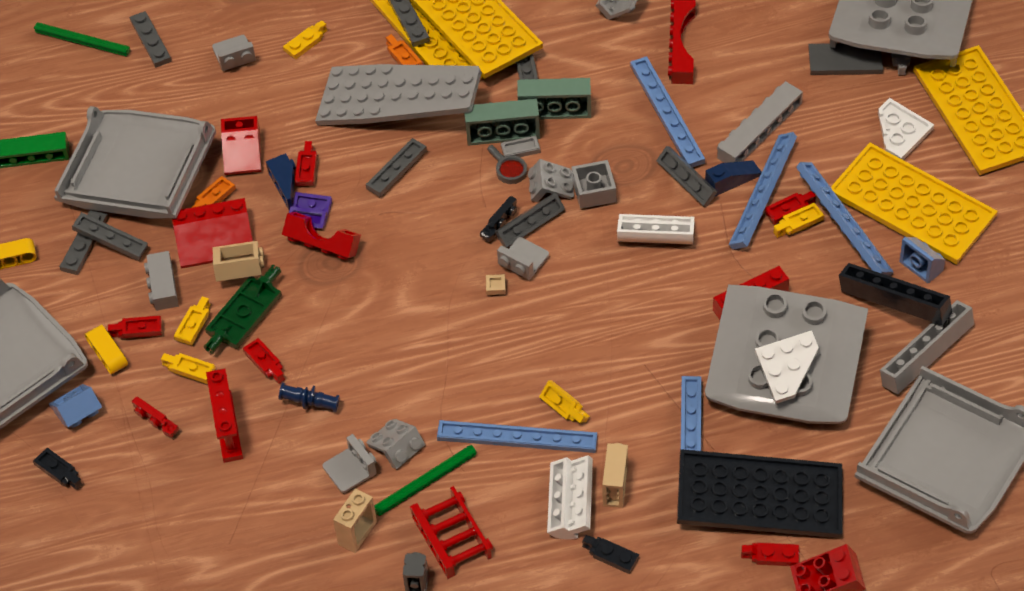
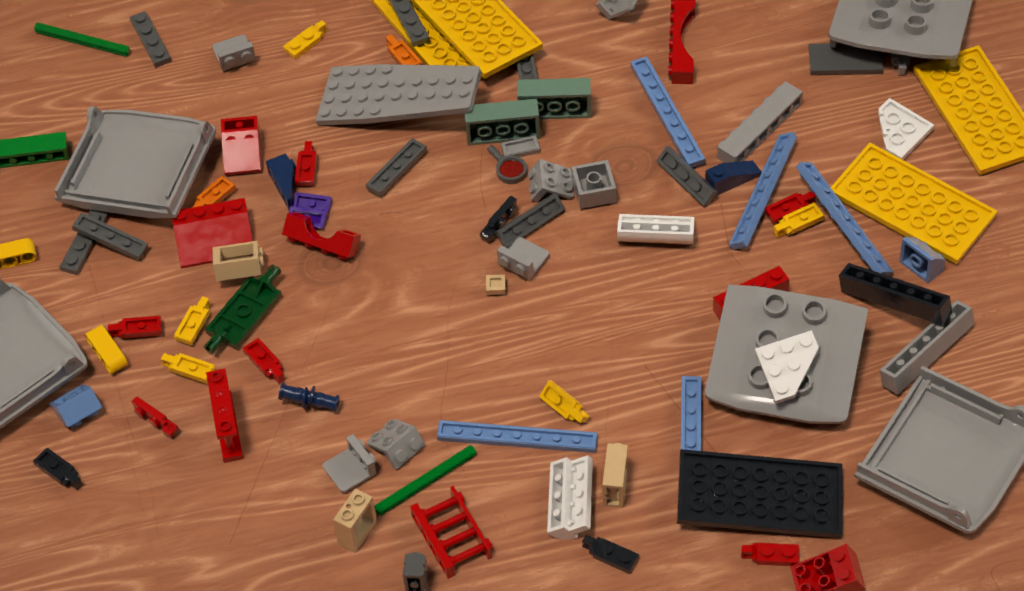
light grey brick [144,251,179,311] -> none

